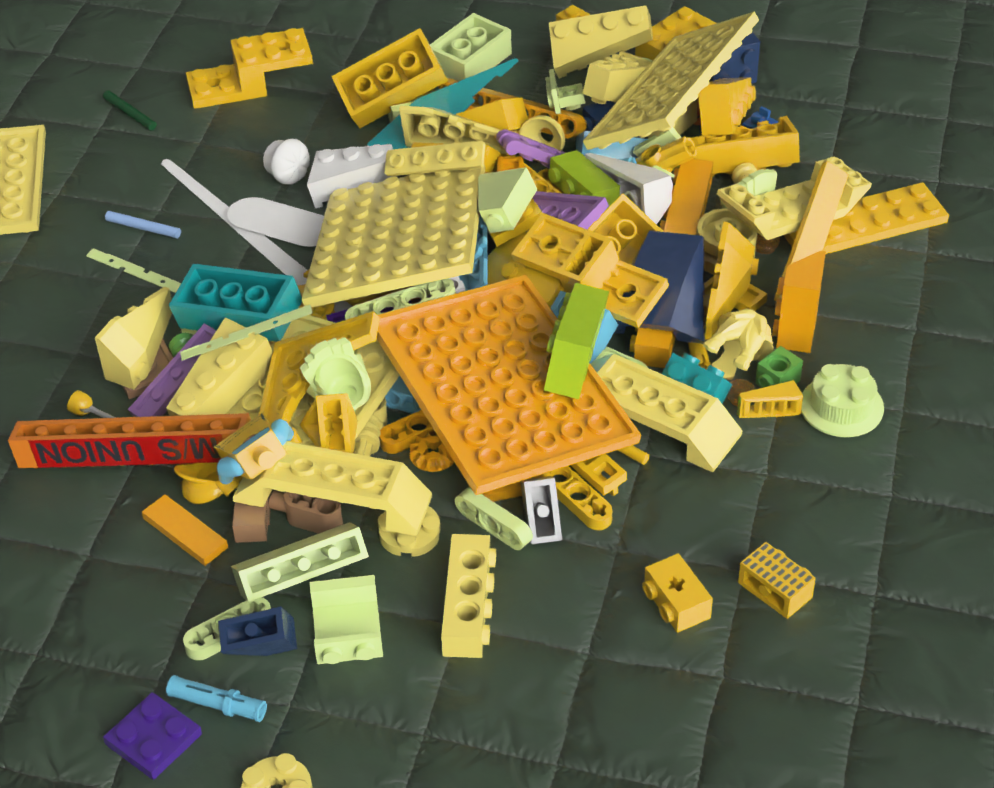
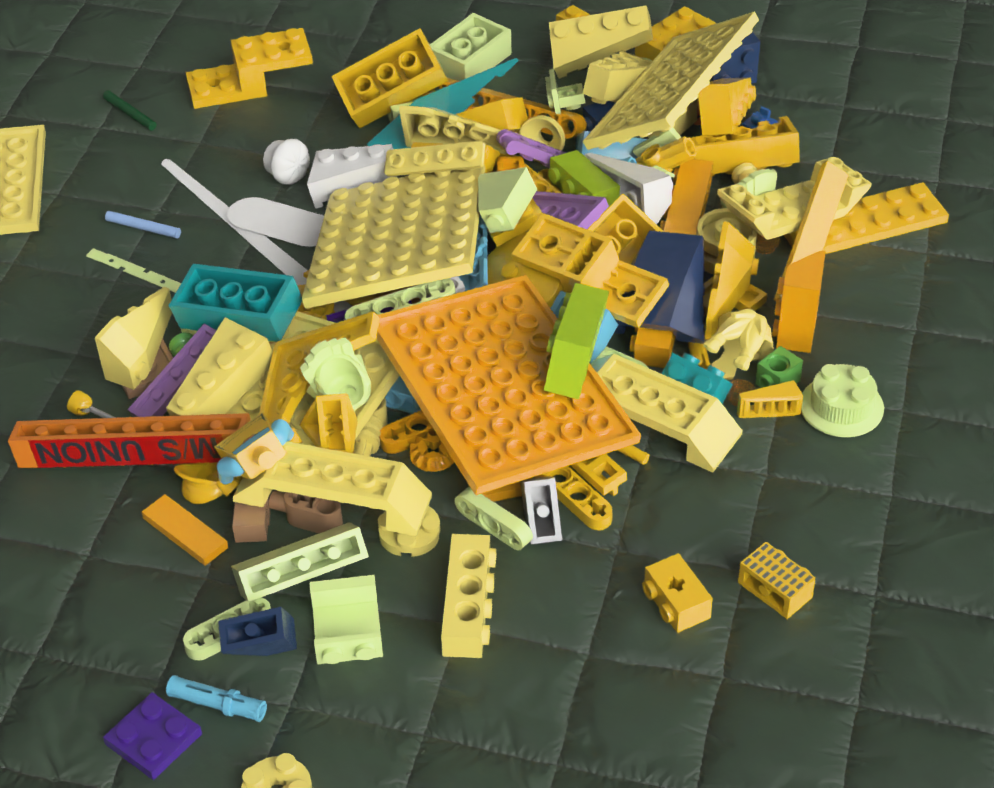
yellowish green piece [180,305,313,361] -> none

